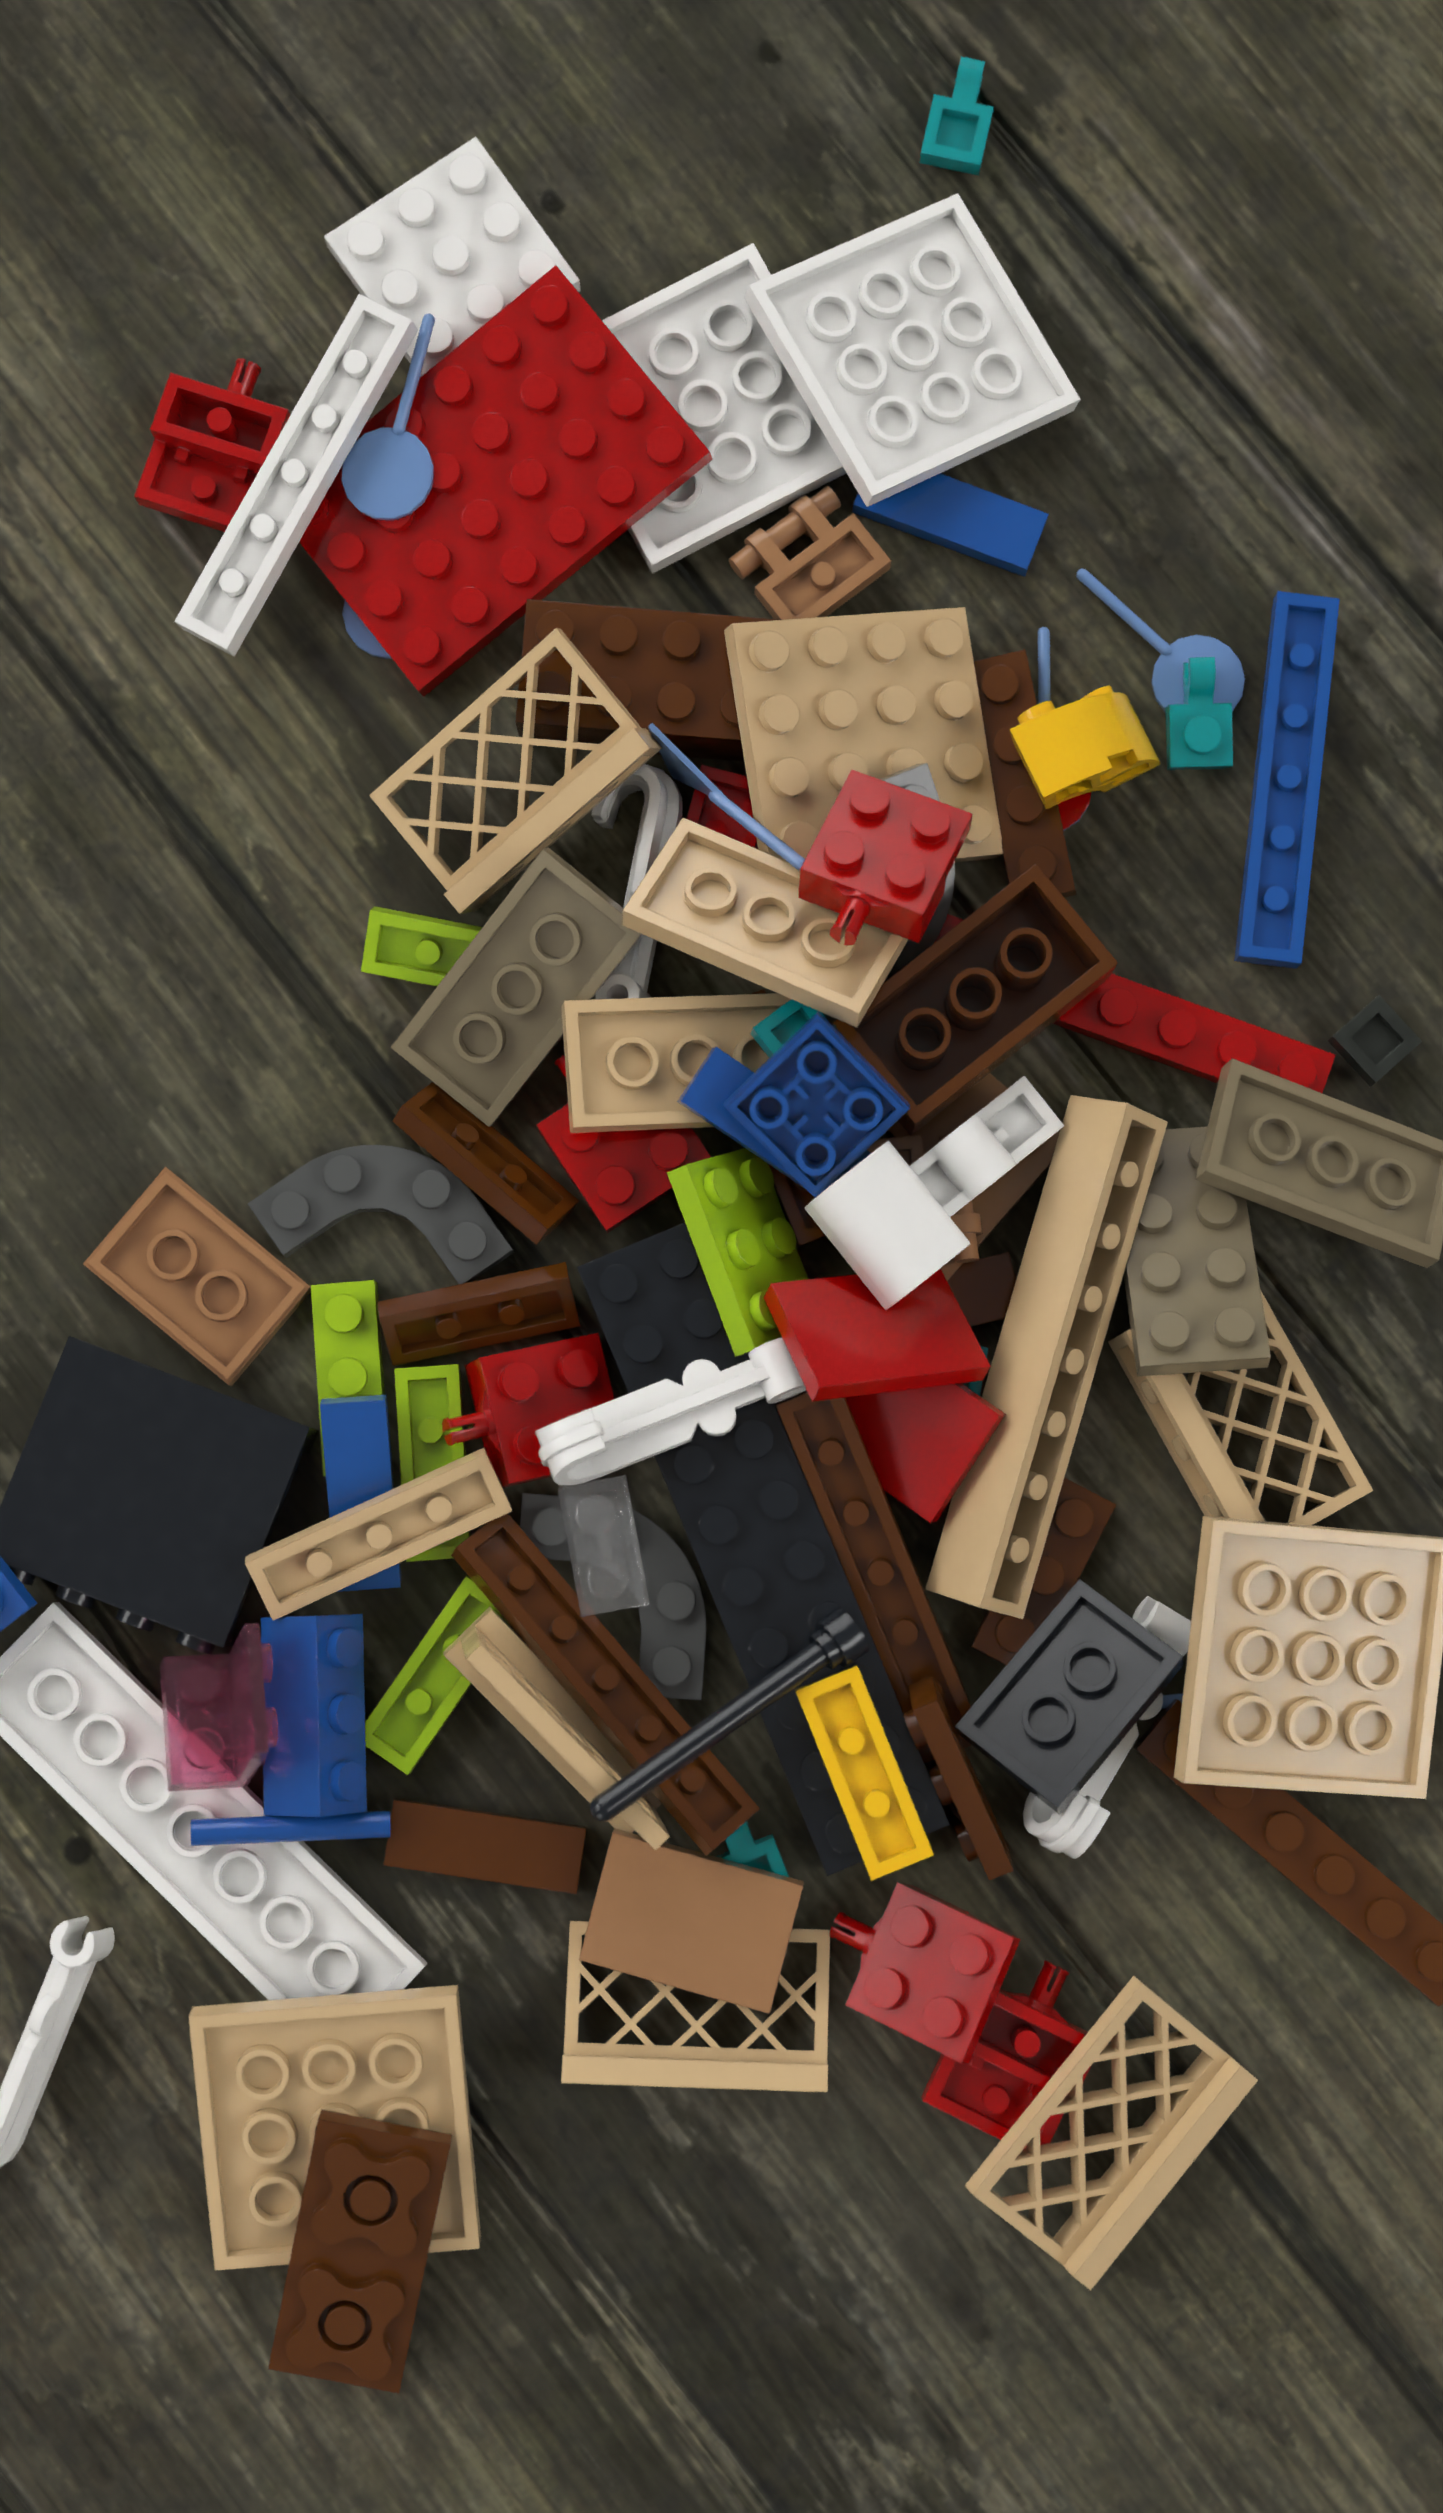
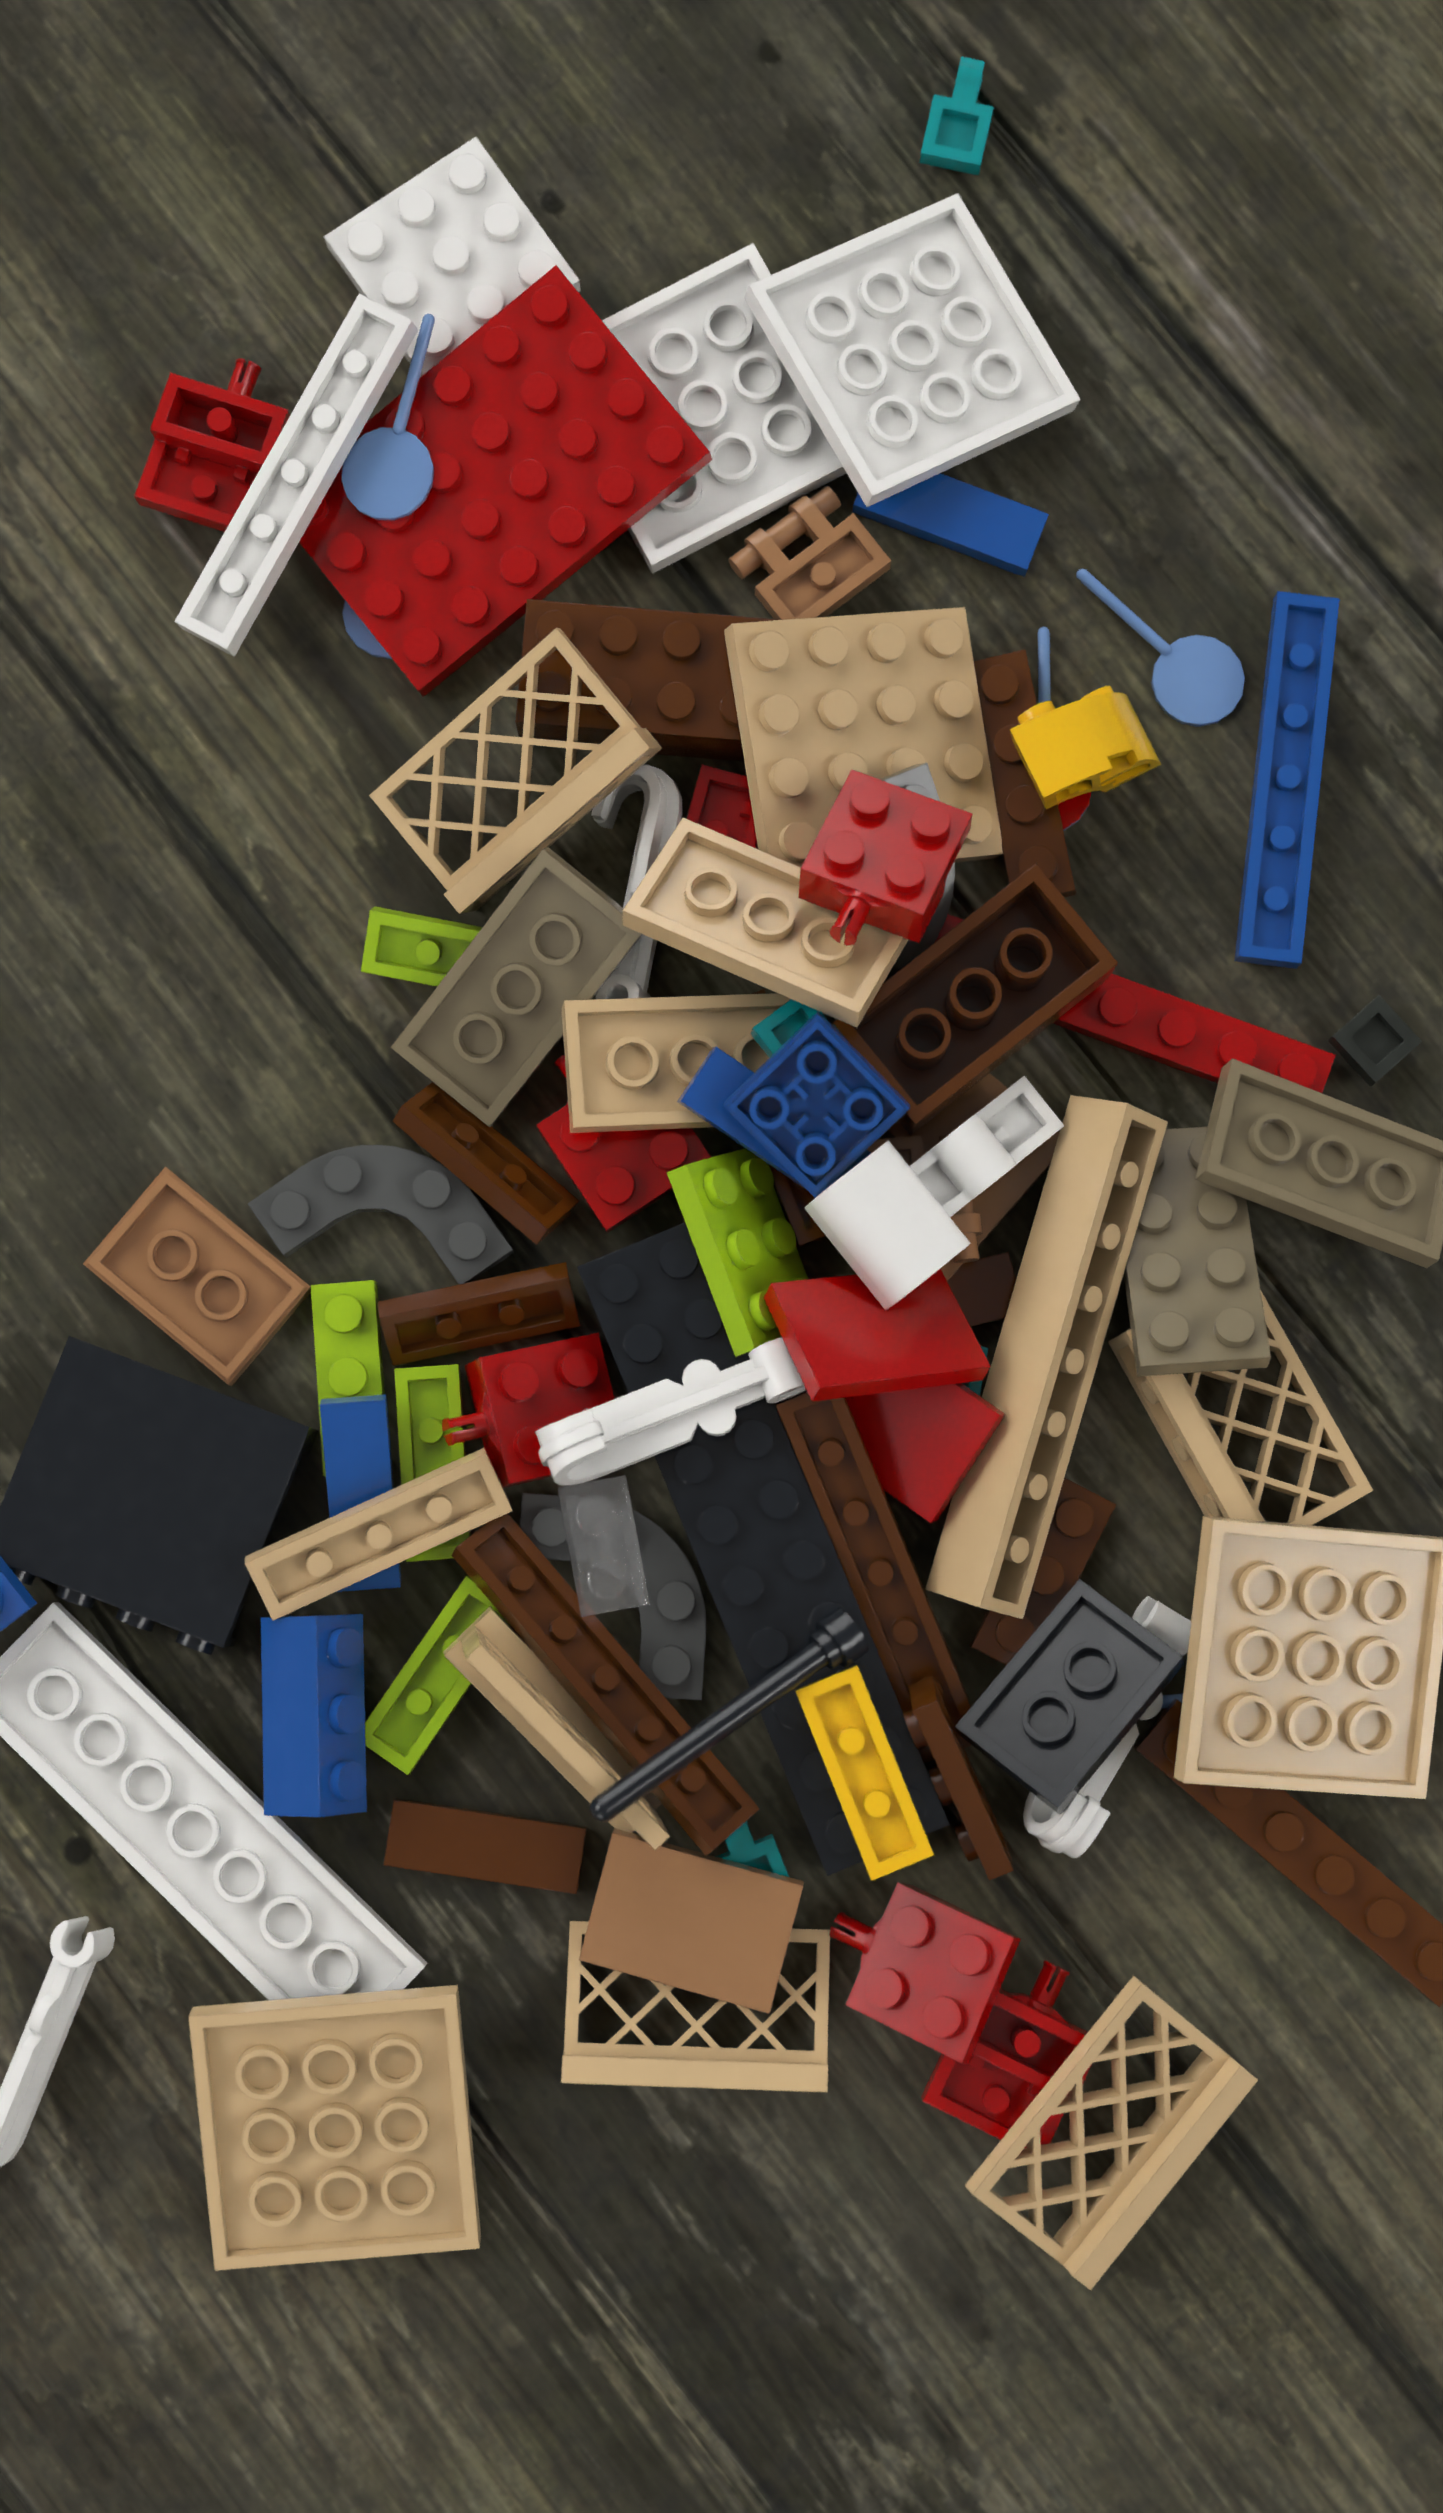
clear pink bracket [160,1623,278,1791] -> none
blue bar [191,1811,391,1846] -> none
reddish brown piece [268,2110,452,2394] -> none
medium blue piece [648,723,805,871] -> none
teal plate [1166,657,1233,770] -> none

